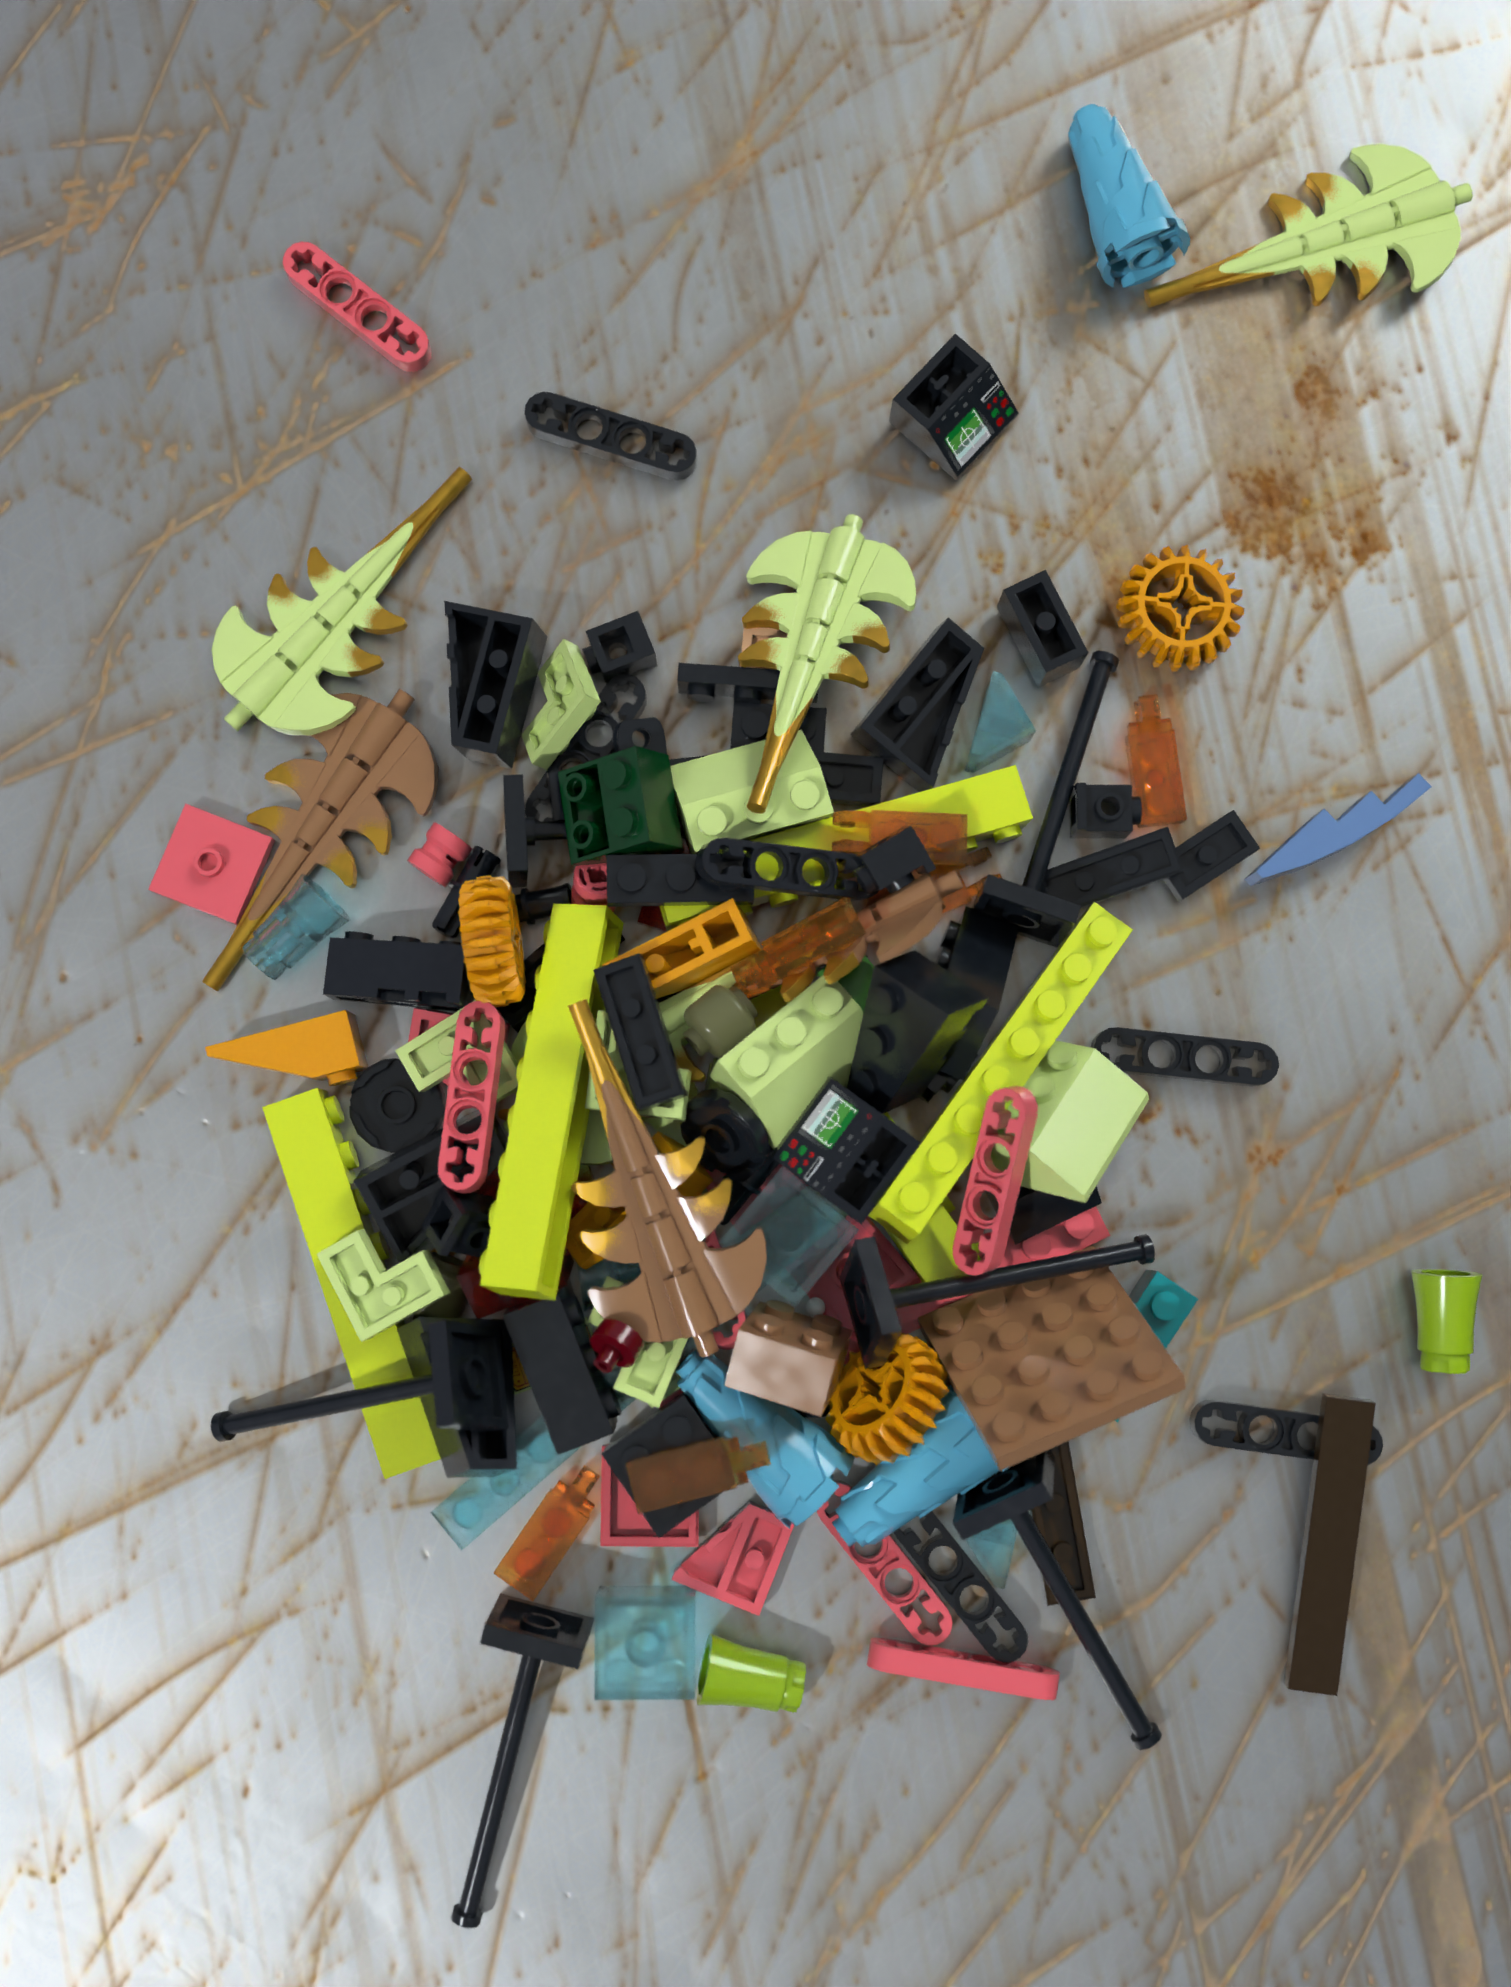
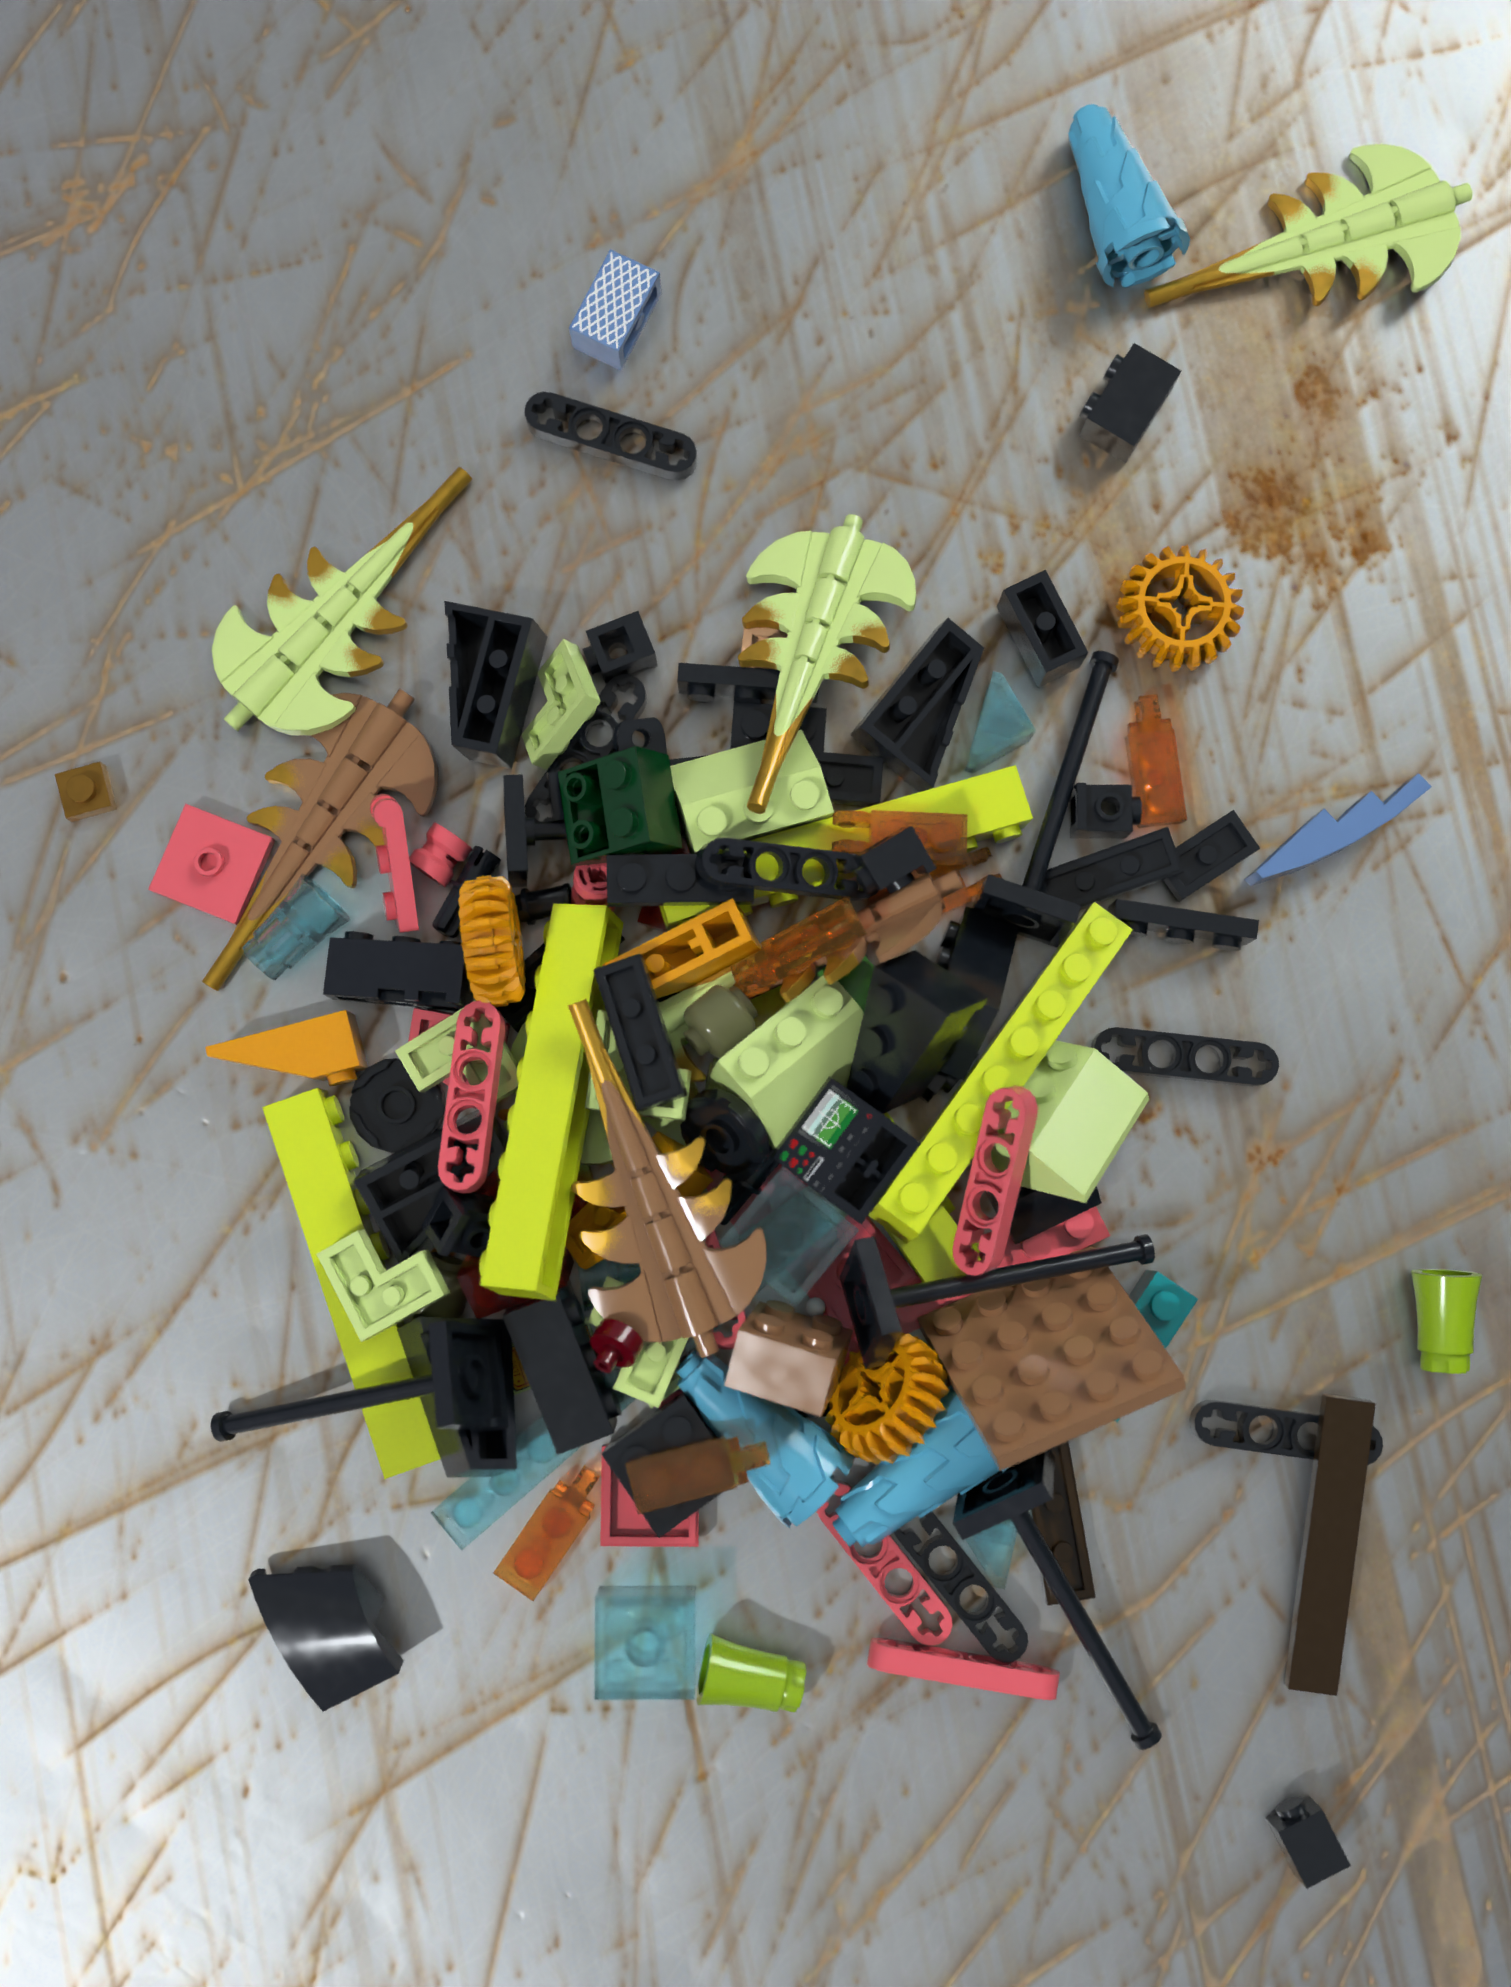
coral beam [283,242,432,372] -> none
black tile [451,1593,594,1928] -> none
coral wing [671,1501,794,1616] -> none
black slope [889,333,1019,481] -> none
none -> pearl gold plate [55,762,117,822]
none -> black slope [248,1564,404,1712]
none -> coral plate [369,794,419,933]
none -> medium blue panel [569,249,662,371]
none -> black brick [1079,343,1181,464]
none -> black plate [1108,899,1259,951]
none -> black brick [1266,1796,1351,1889]

